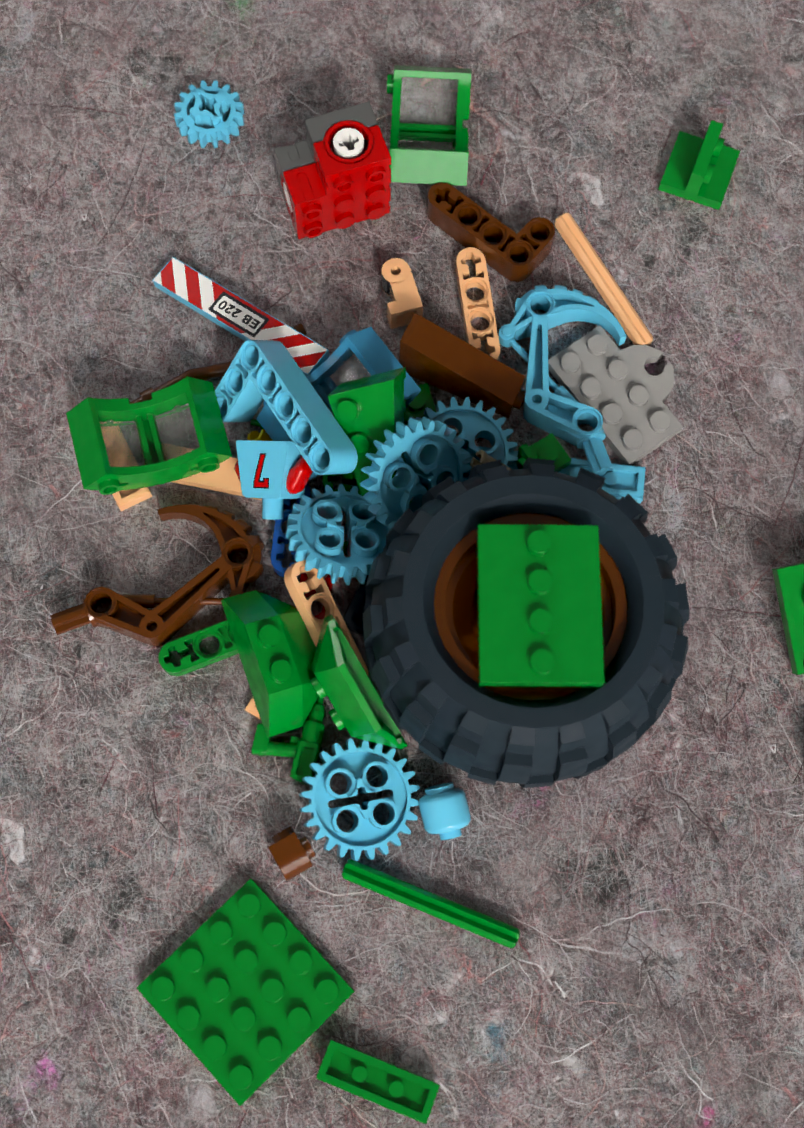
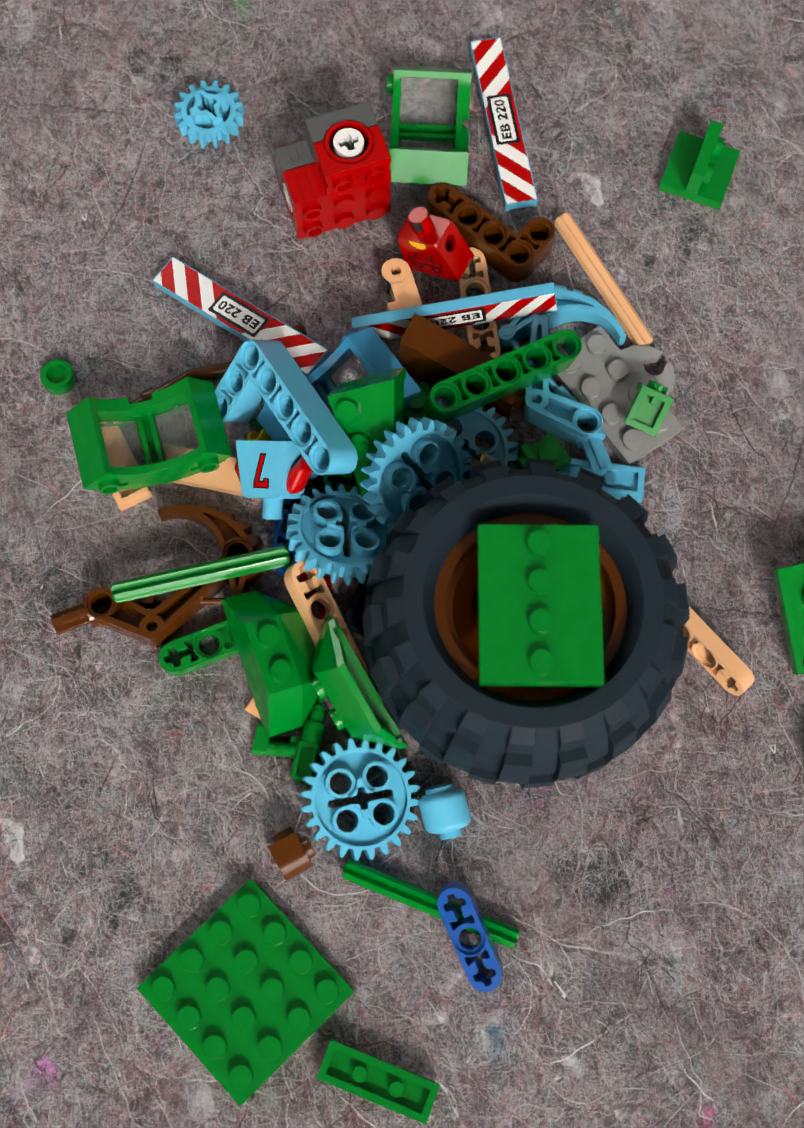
none -> green tile [40,359,76,395]
none -> green axle [111,545,290,603]
none -> tile [352,282,558,341]
none -> red torso [397,207,474,282]
none -> green beam [423,329,582,423]
none -> blue beam [437,882,503,992]
none -> tile [470,37,538,210]
none -> bracket [623,380,674,437]
none -> light nougat beam [683,607,754,696]

